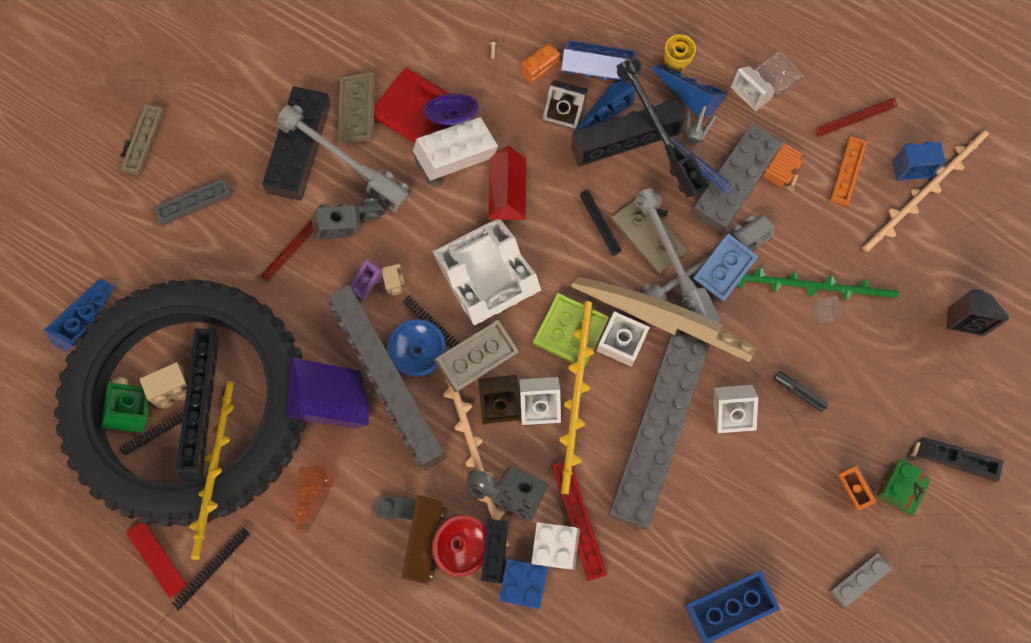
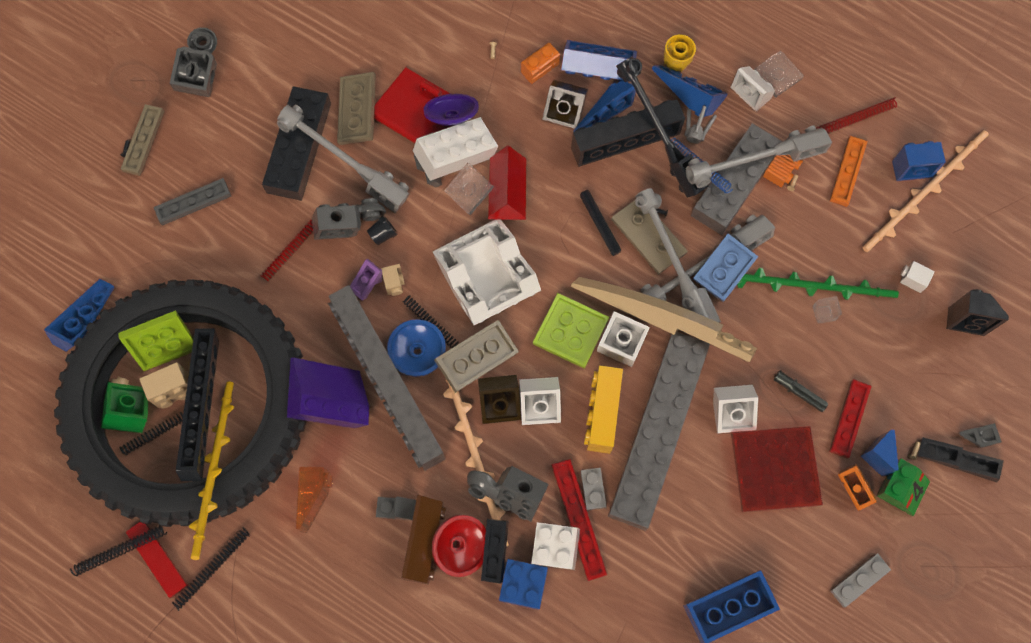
yellow plant [559,301,594,494] -> none
none -> black piece [70,525,167,576]
none -> lime plate [118,310,194,371]
none -> dark grey brick [169,27,217,97]
none -> black piece [367,215,398,245]
none -> clear tile [444,163,494,215]
none -> light grey plate [580,468,607,511]
none -> yellow brick [584,365,623,454]
none -> light grey bar [686,126,832,188]
none -> clear red plate [731,426,823,513]
none -> red tile [829,379,872,459]
none -> blue slope [860,430,899,476]
none -> white brick [900,261,935,293]
none -> dark grey slope [959,423,1002,448]

